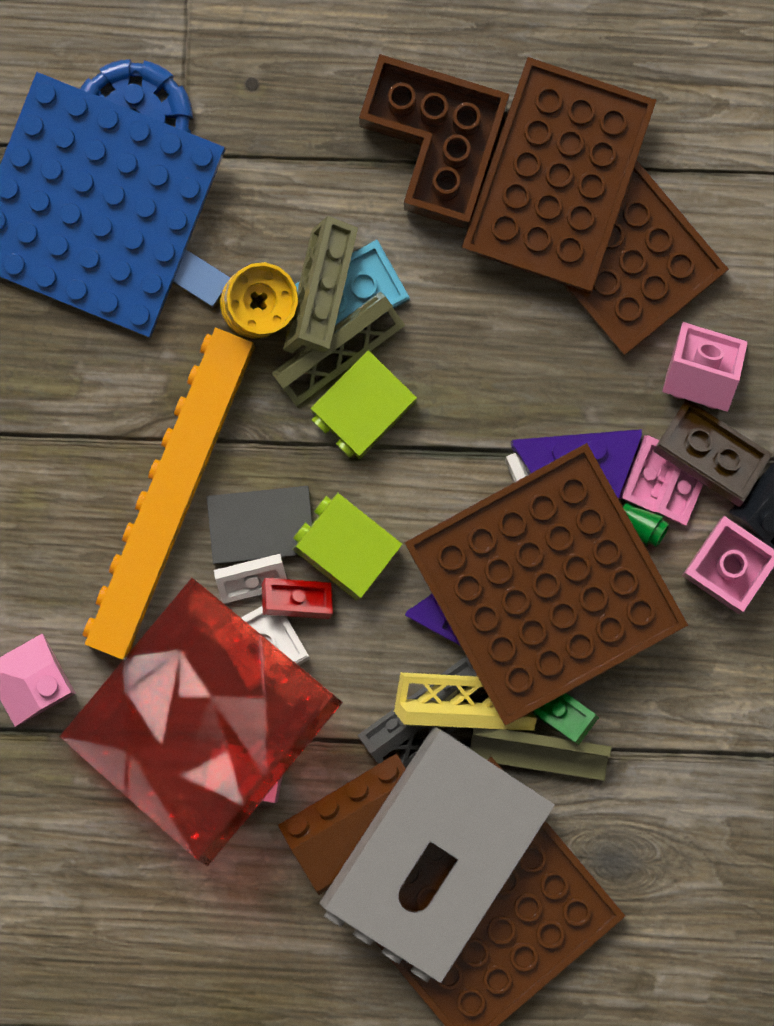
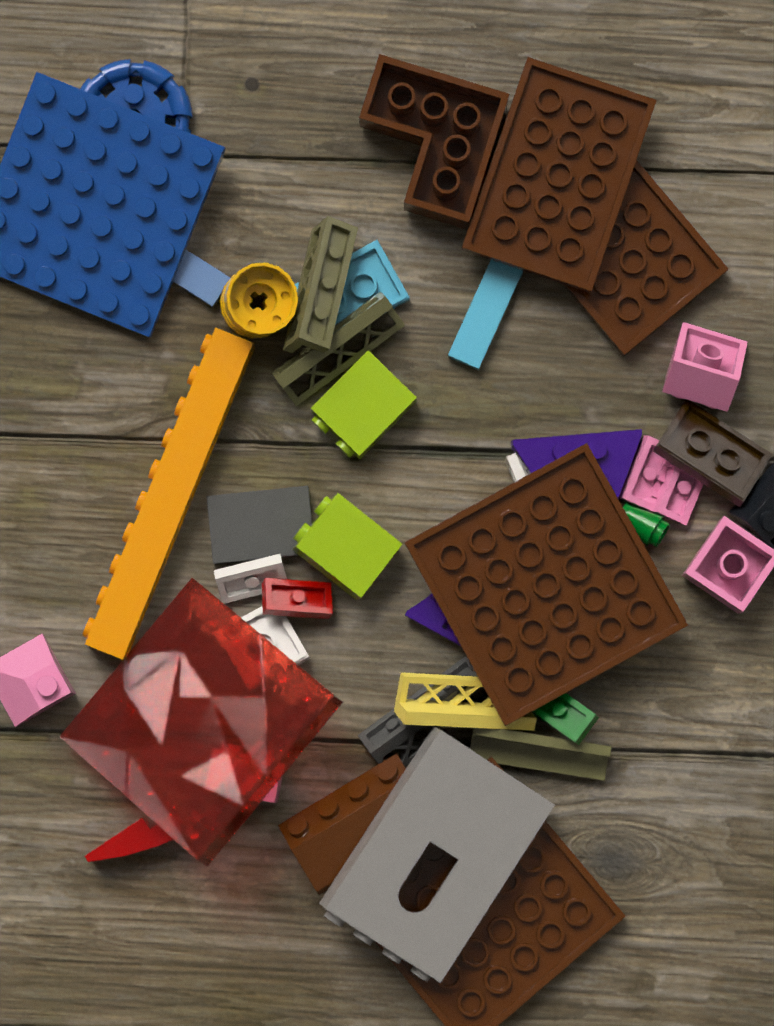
none -> red slope [84,801,225,862]
none -> medium azure tile [448,260,523,370]

